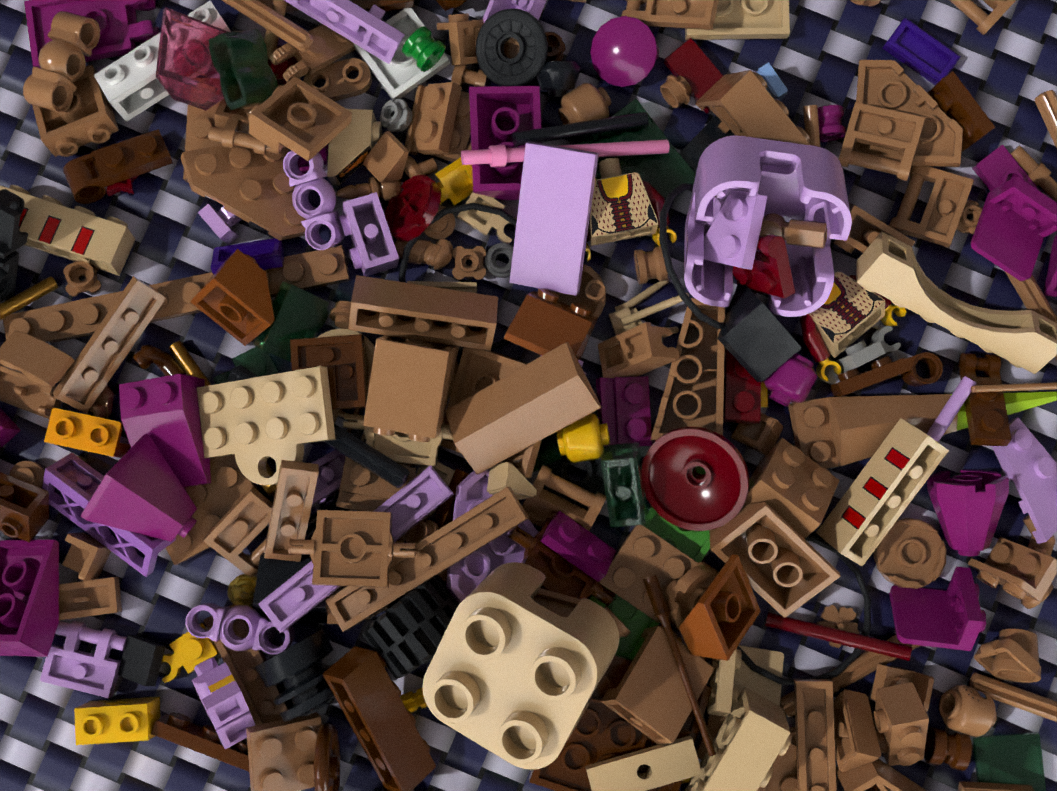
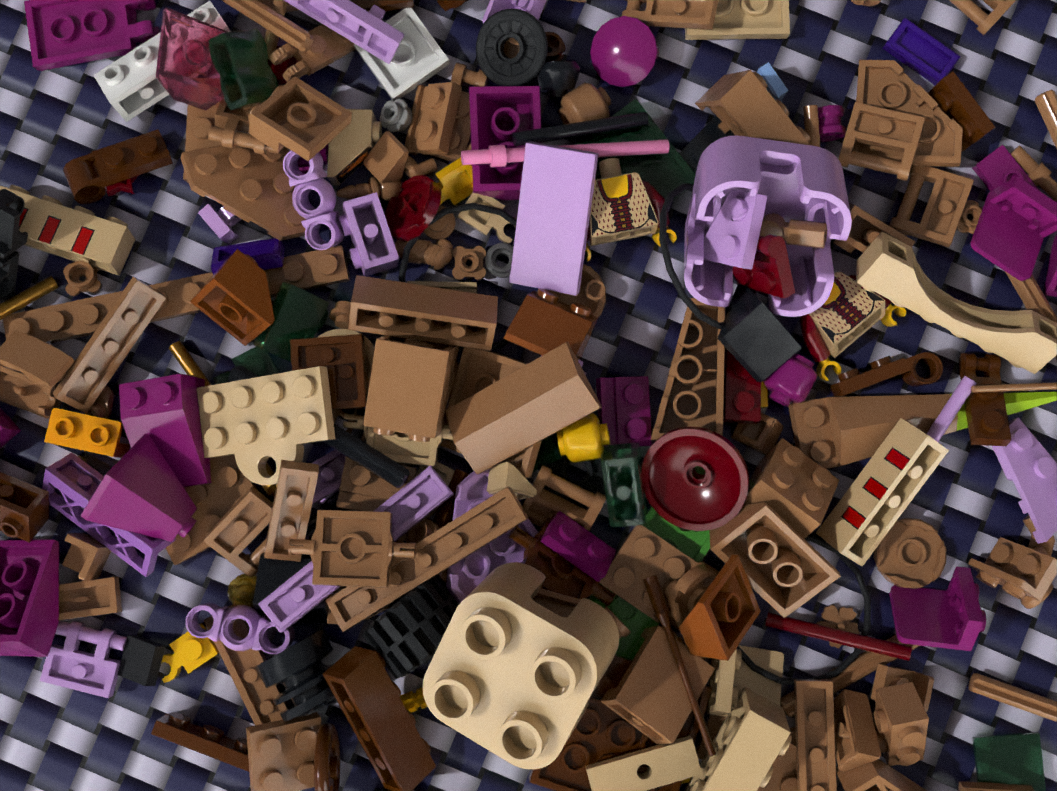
medium nougat plate [9,461,45,489] -> none
medium nougat piece [23,11,100,113] -> none
medium nougat plate [32,64,119,157] -> none
yellow brick [74,697,161,745] -> none
reddish brown arm [133,344,186,376] -> none
lavender hips [192,657,255,749] -> none
medium nougat plate [303,58,372,101] -> none
green wheel [402,26,446,72] -> none
medium nougat bracket [436,13,484,65] -> none
medium nougat hinge [598,322,680,378] -> none
tan plant [608,279,689,335] -> none
medium nougat wheel [634,246,668,285] -> none
medium nougat plate [660,75,692,108] -> none
dark red tile [664,38,723,114] -> none
light grey plate [836,326,901,373] -> none
reddish brown wheel [924,727,972,771] -> none
magenta cone [927,469,1009,556] -> none
medium nougat head [939,685,997,737] -> none
medium nougat piece [974,629,1041,683] -> none

